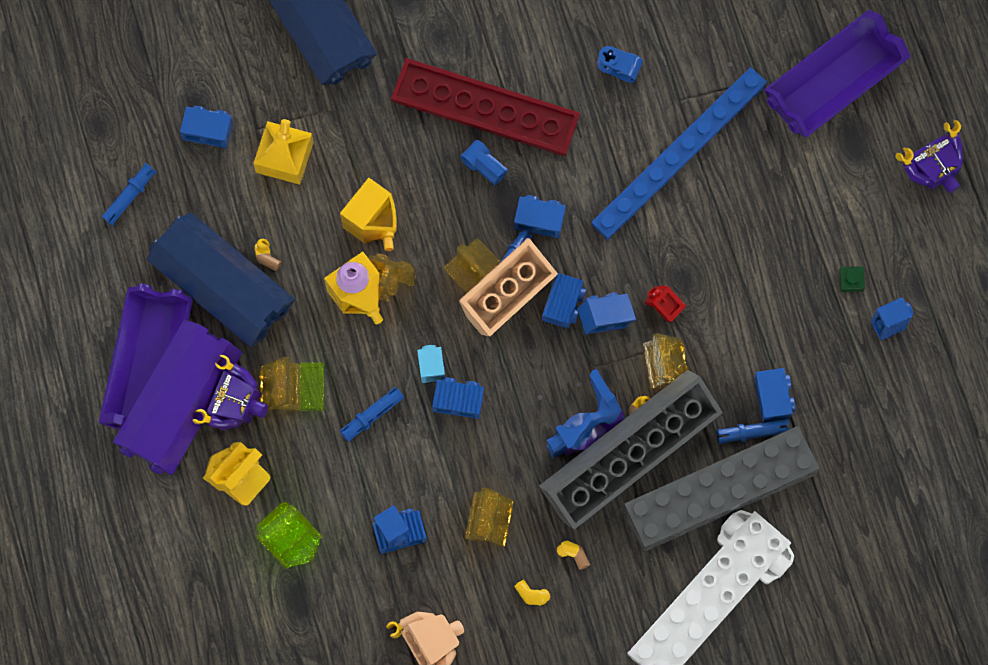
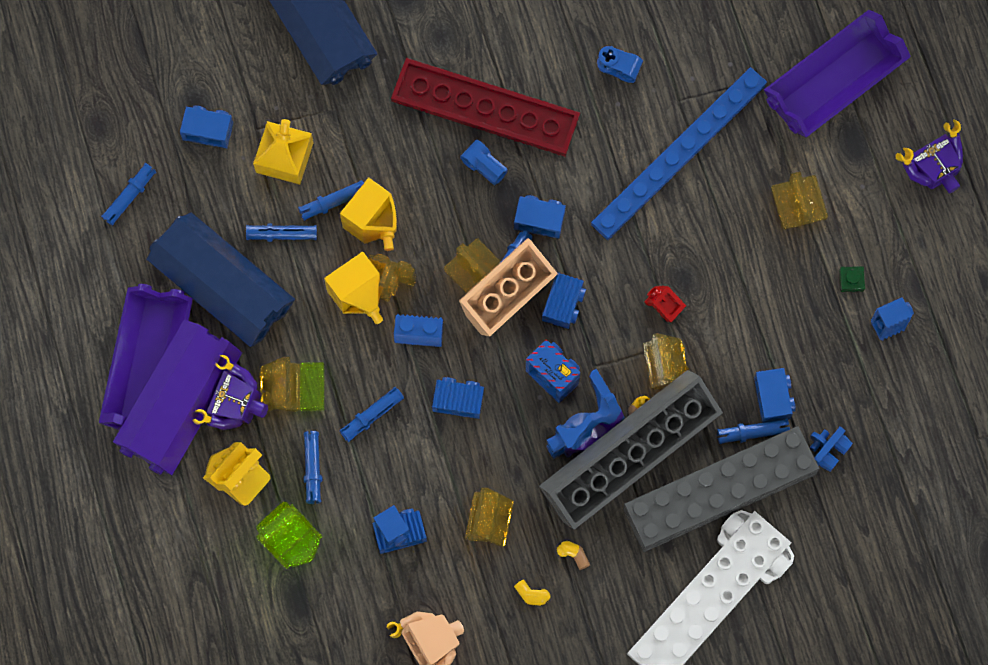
arm [254,239,281,272] -> none
lavender cone [336,262,369,294] -> none
medium azure brick [418,345,445,383] -> none
blue brick [577,292,636,335] -> none
none -> blue pin [246,223,317,242]
none -> blue pin [298,180,364,221]
none -> blue pin [303,431,322,504]
none -> blue brick [394,314,444,347]
none -> blue brick [526,340,580,403]
none -> clear yellow bracket [771,172,828,229]
none -> blue hips [810,427,853,472]

